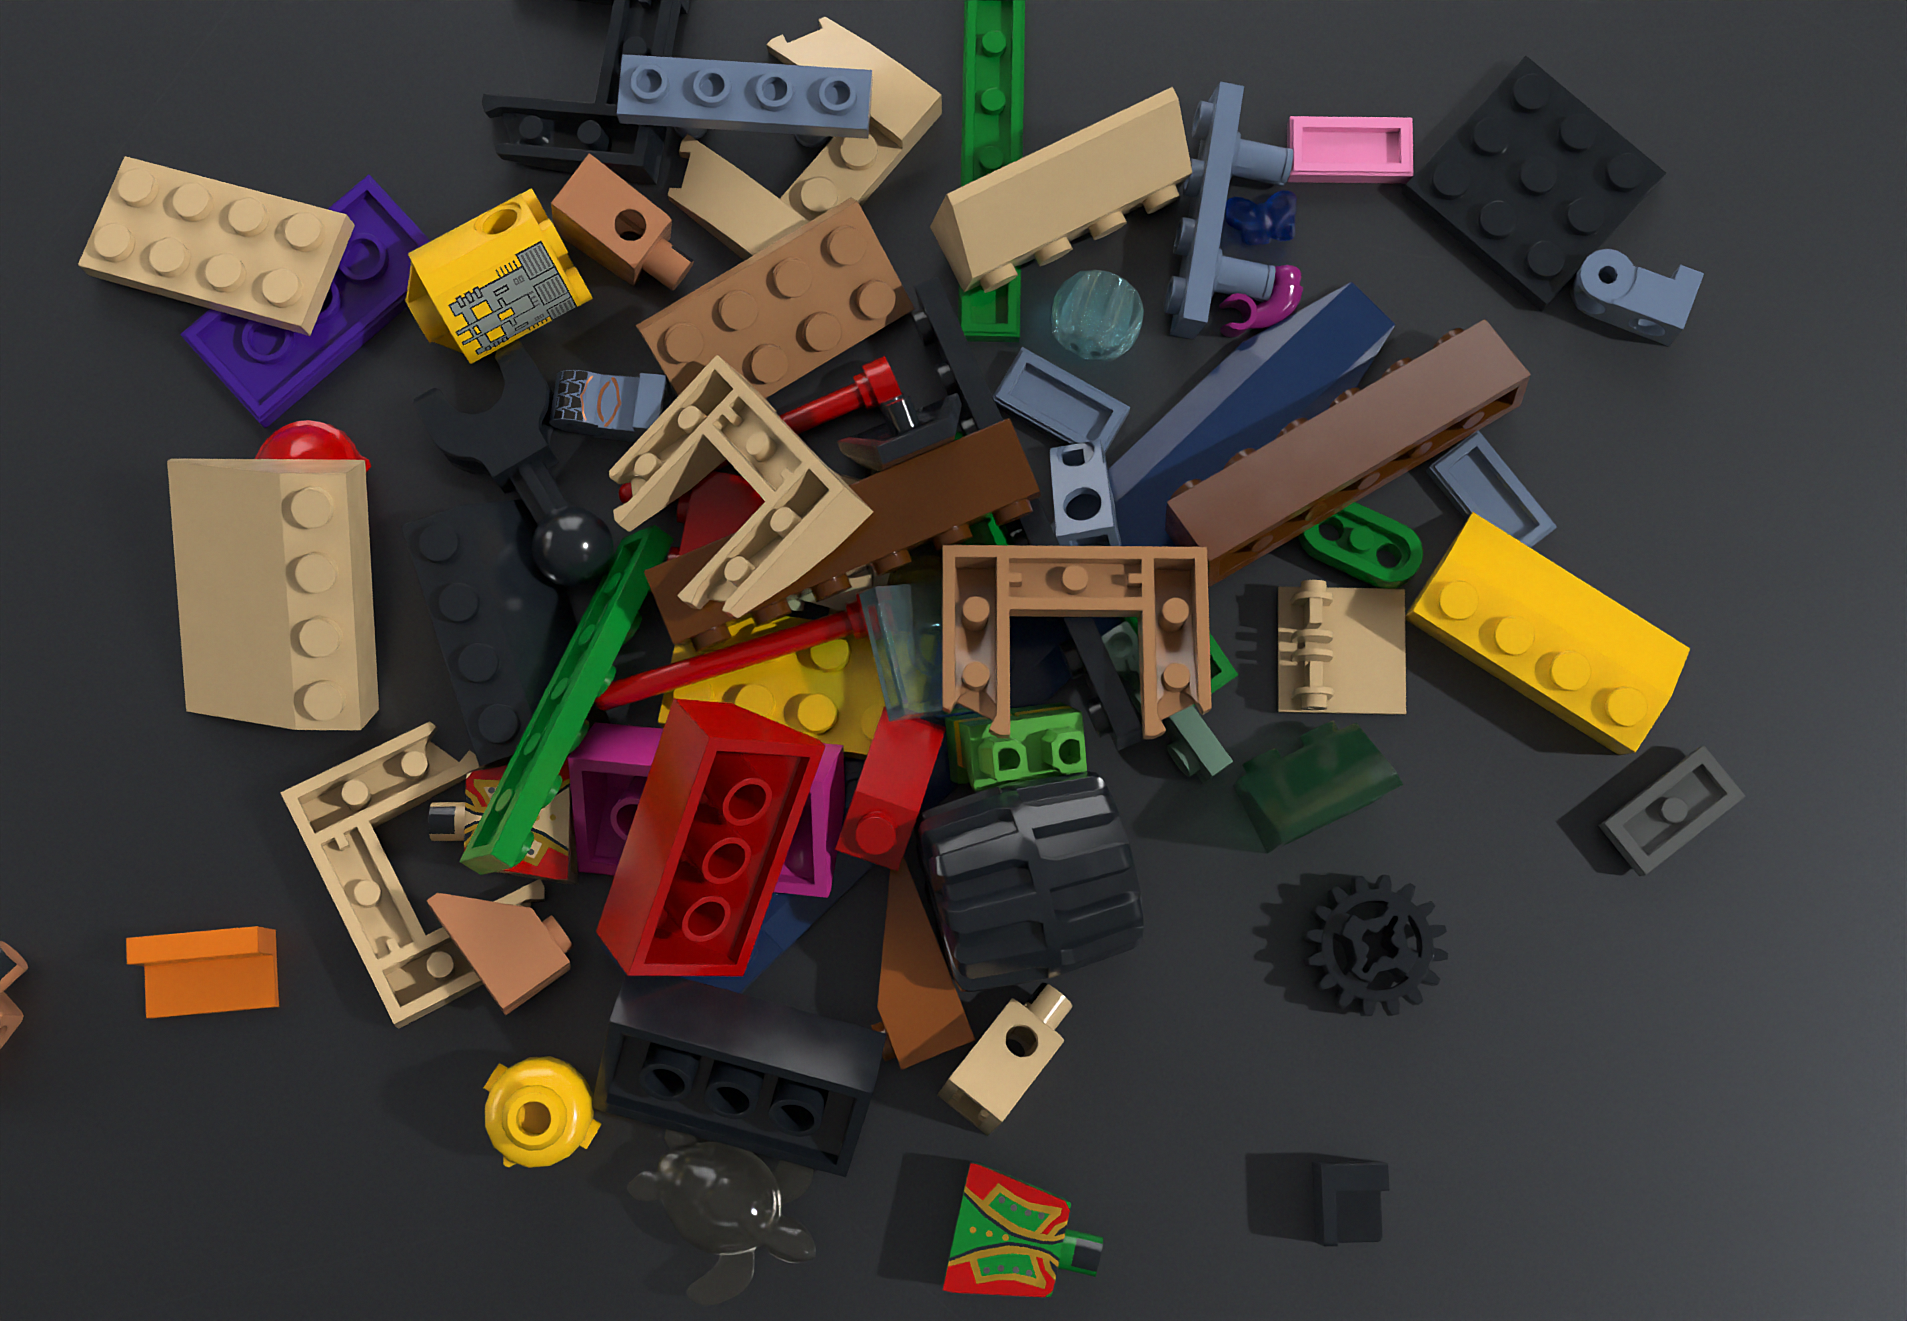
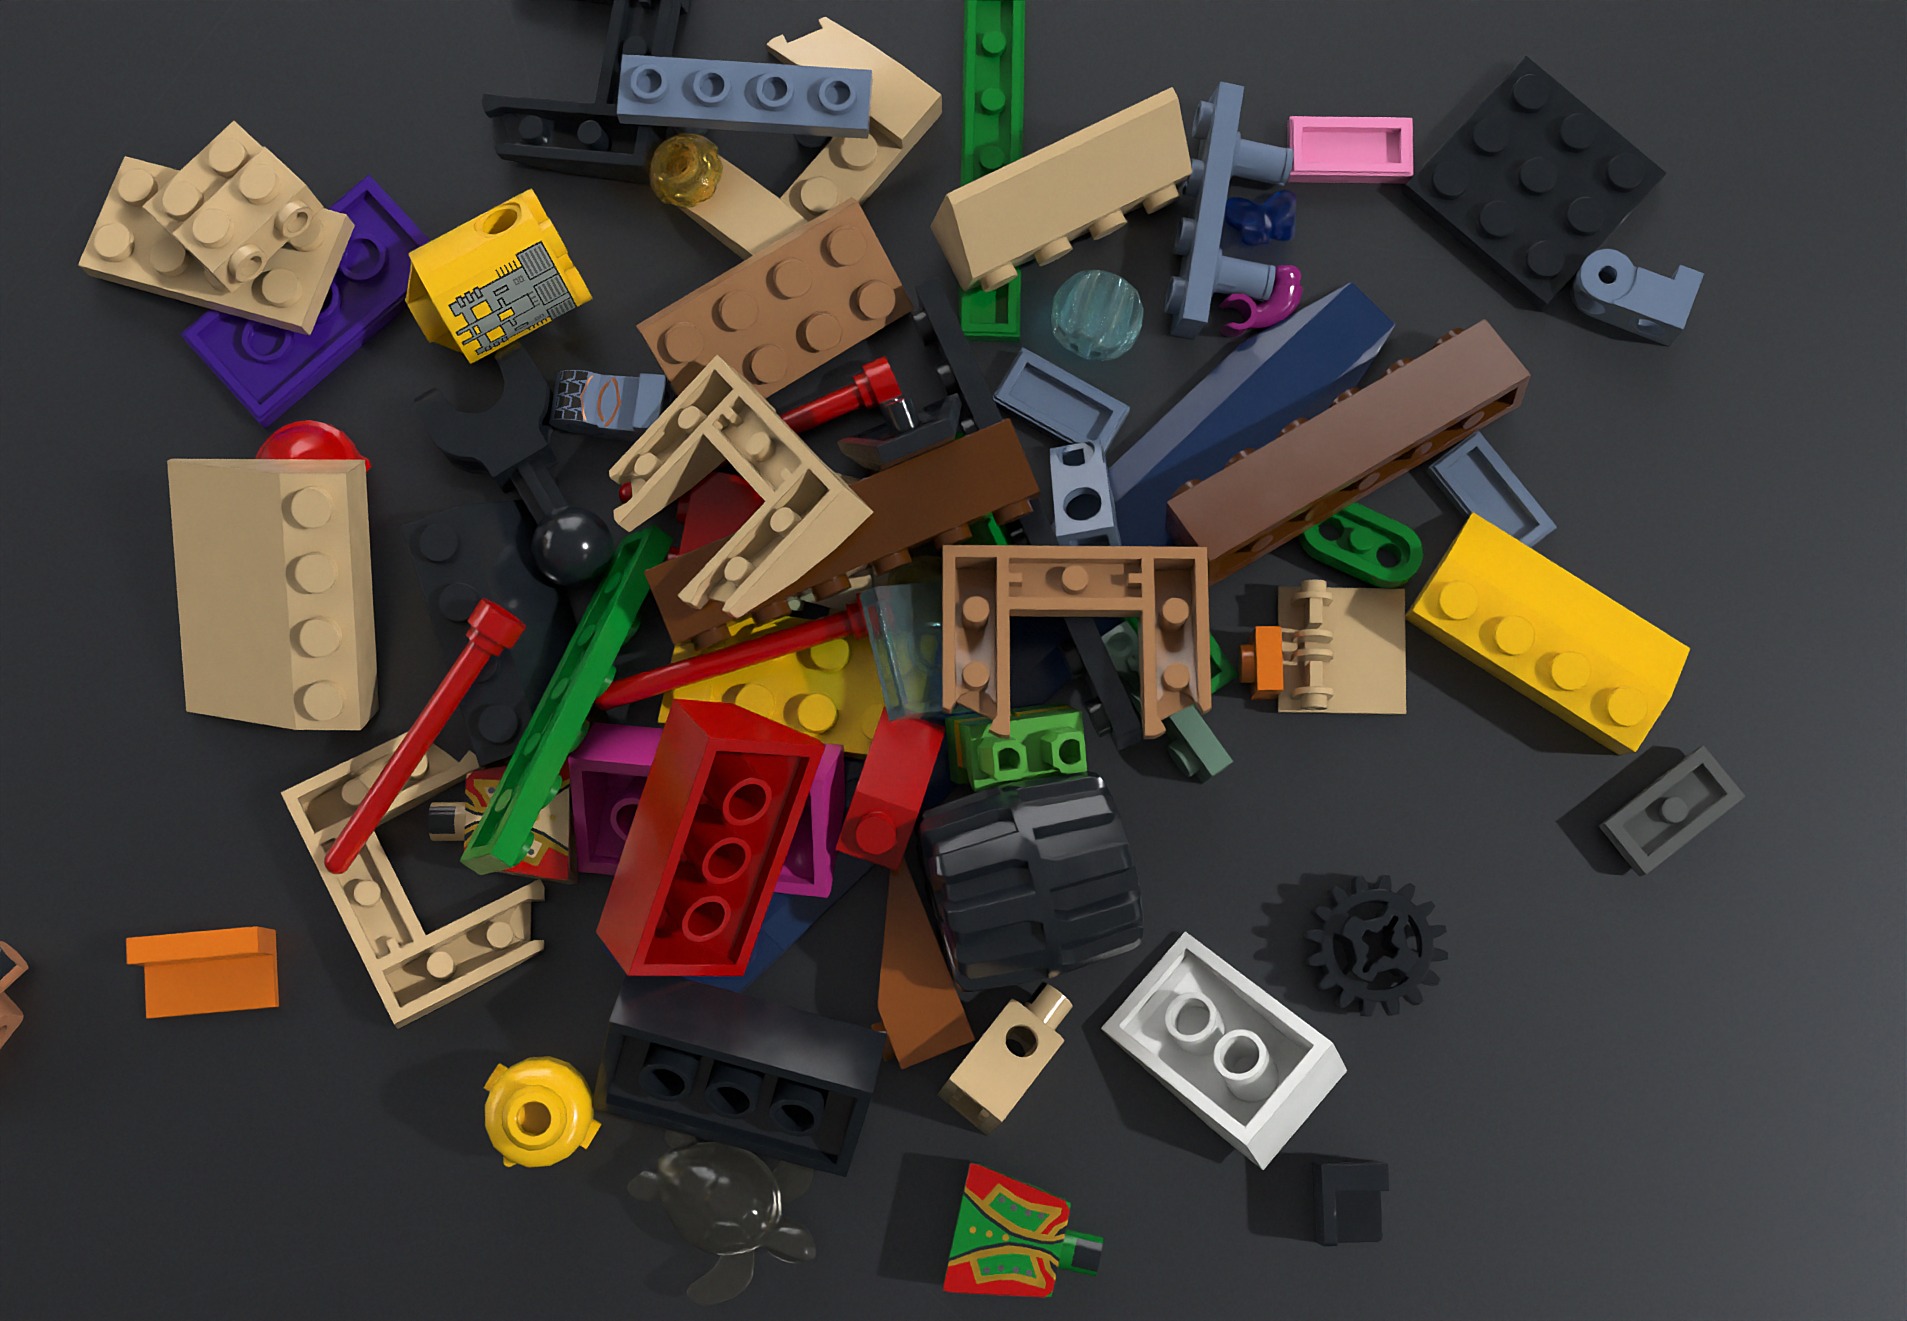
nougat slope [426,893,574,1016] -> none
nougat torso [551,153,694,291] -> none
clear green slope [1233,720,1403,854] -> none
none -> tan plate [143,121,323,293]
none -> red piece [324,598,527,874]
none -> clear yellow plate [649,133,723,208]
none -> white slope [1101,931,1347,1170]
none -> orange plate [1238,626,1284,700]

